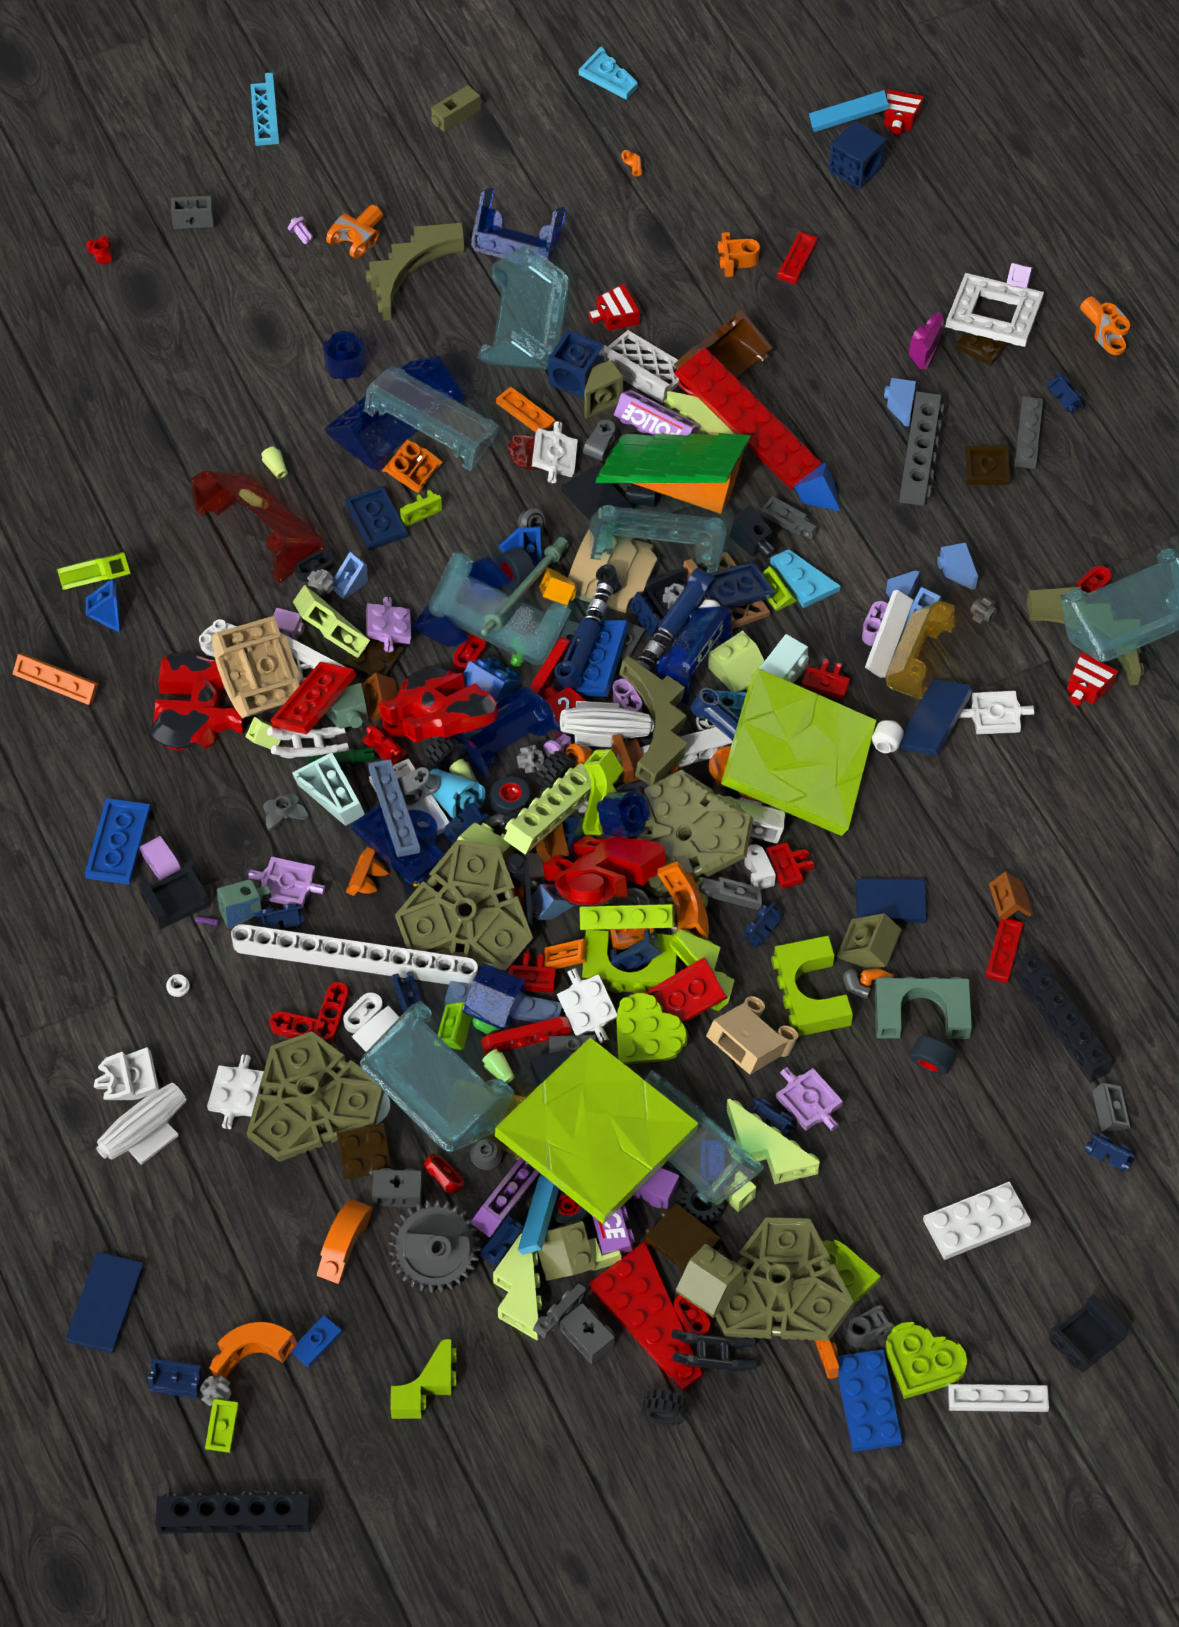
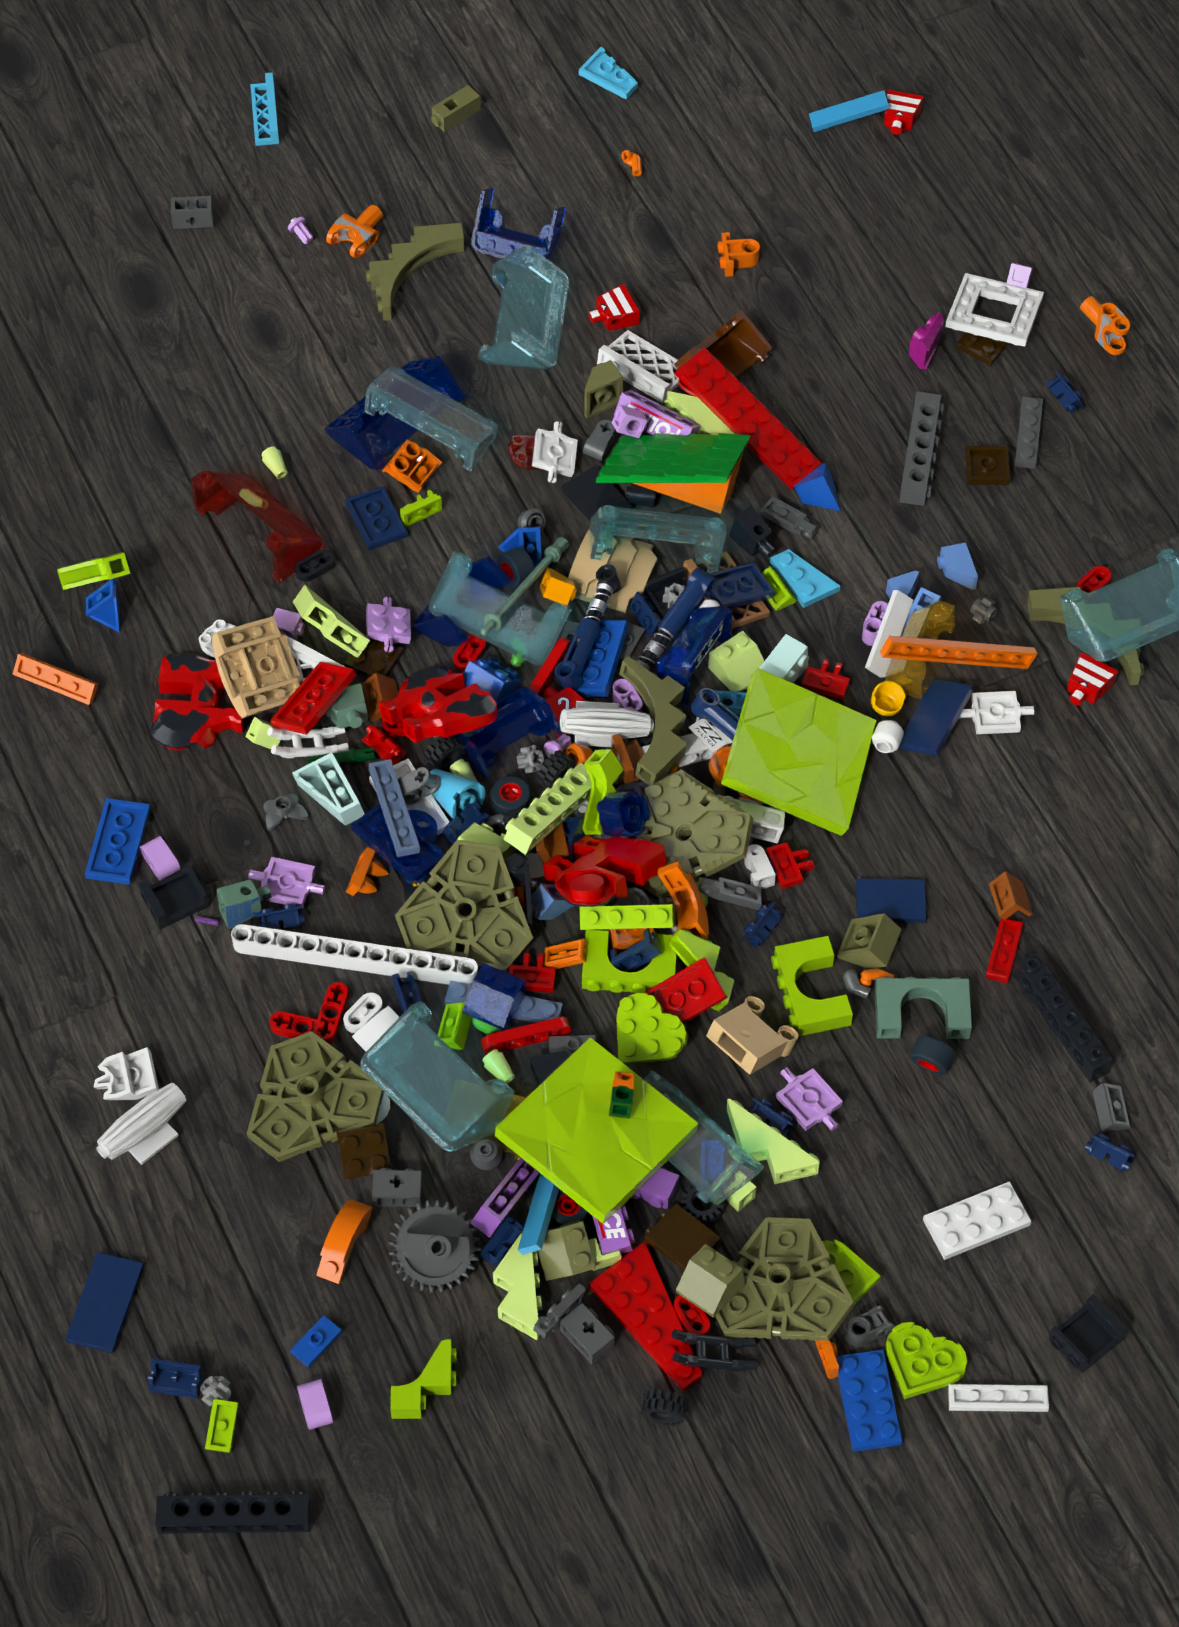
red plate [86,236,112,265] -> none
white plate [166,974,190,997] -> none
white plate [207,1054,264,1129] -> none
orange arch [209,1322,298,1379] -> none
light grey gear [307,569,334,596] -> none
clear blue brick [323,331,366,379] -> none
medium blue slope [332,552,368,599] -> none
red plate [424,1153,465,1193] -> none
orange plate [496,386,556,433] -> none
dark blue brick [548,330,604,399] -> none
white plate [557,968,618,1043] -> none
red tile [777,232,818,284] -> none
dark blue brick [829,121,887,189] -> none
medium blue slope [884,378,916,426] -> none
none -> lavender beam [297,1379,333,1430]
none -> dark green leg [609,1071,634,1119]
none -> lavender brick [611,405,648,438]
none -> white sticker [689,719,727,753]
none -> yellow hair [871,681,906,716]
none -> orange plate [880,636,1038,669]

